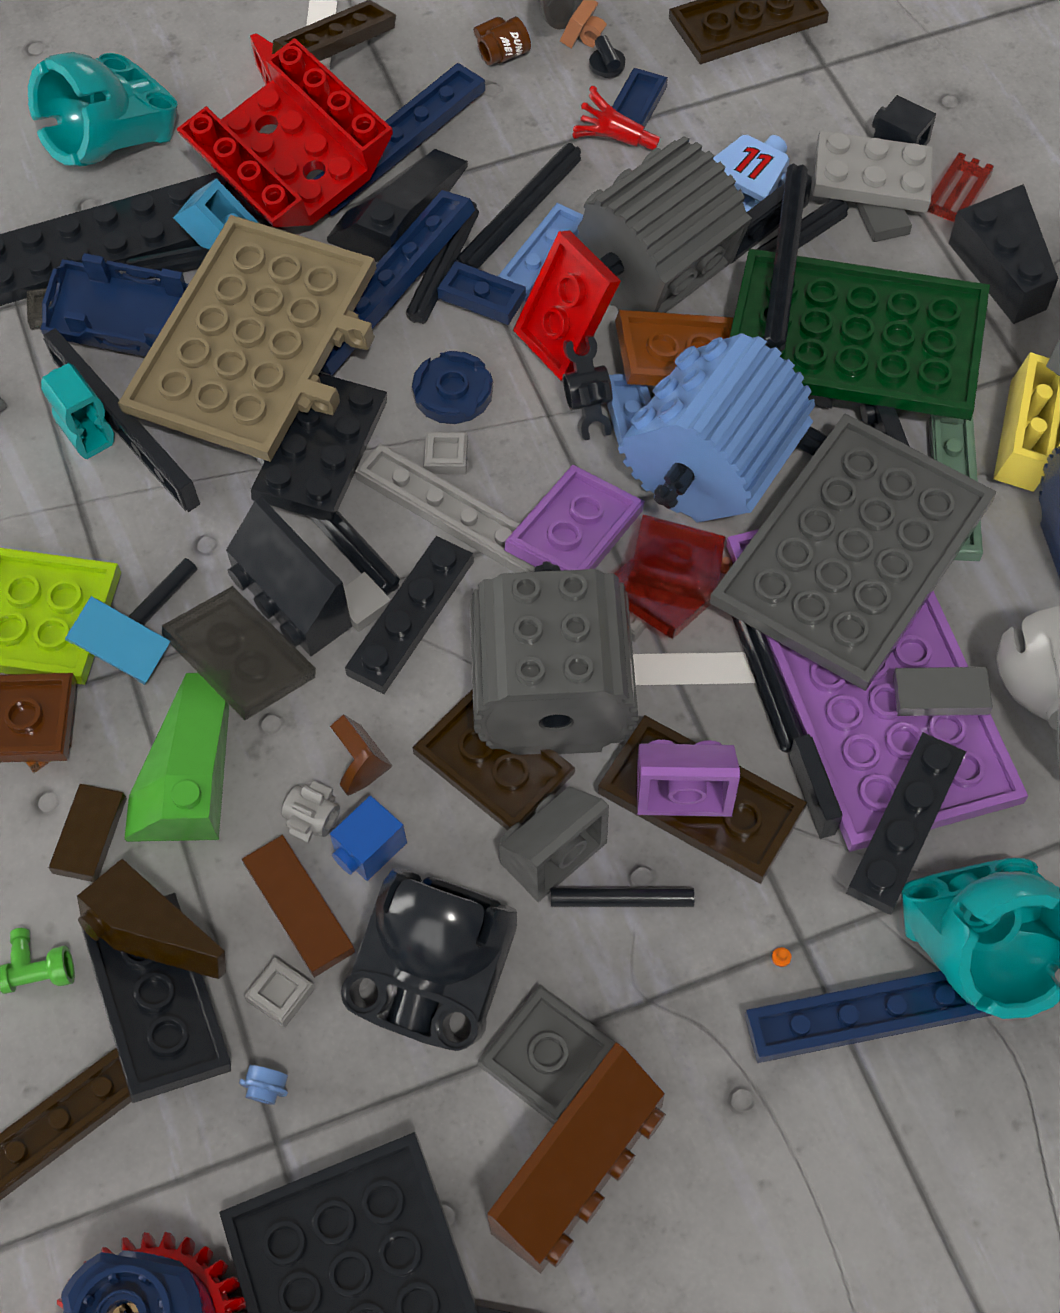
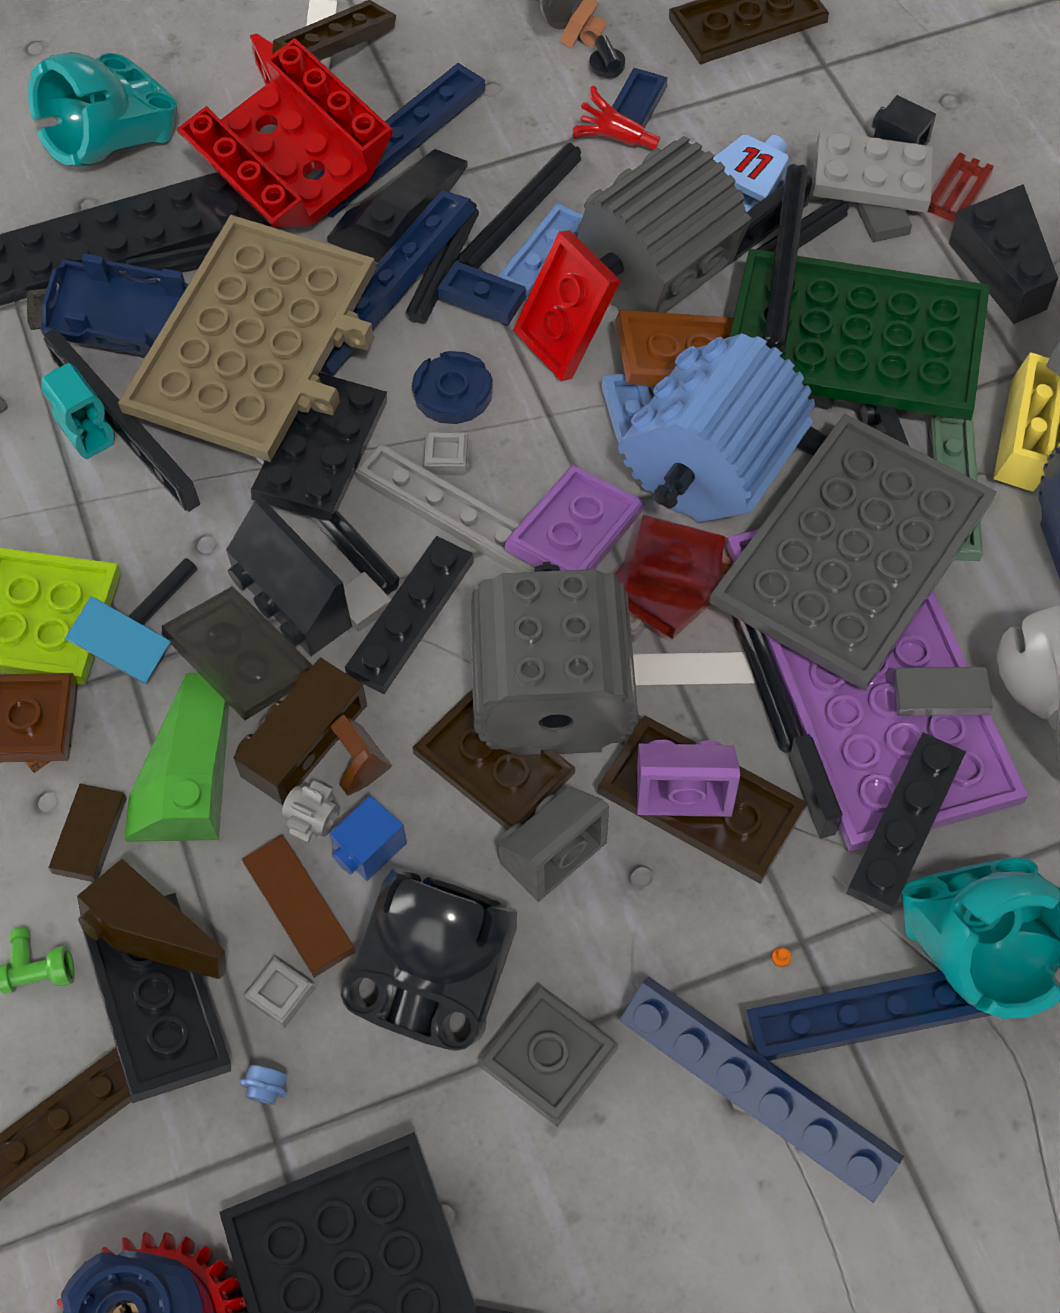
dark azure slope [173,178,259,250] -> none
reddish brown piece [473,16,531,66] -> none
reddish brown slope [487,1042,666,1274] -> none
black bar [551,888,695,907] -> none
black pin [563,335,613,440] -> none
none -> dark brown brick [233,657,367,805]
none -> dark blue plate [620,977,904,1203]

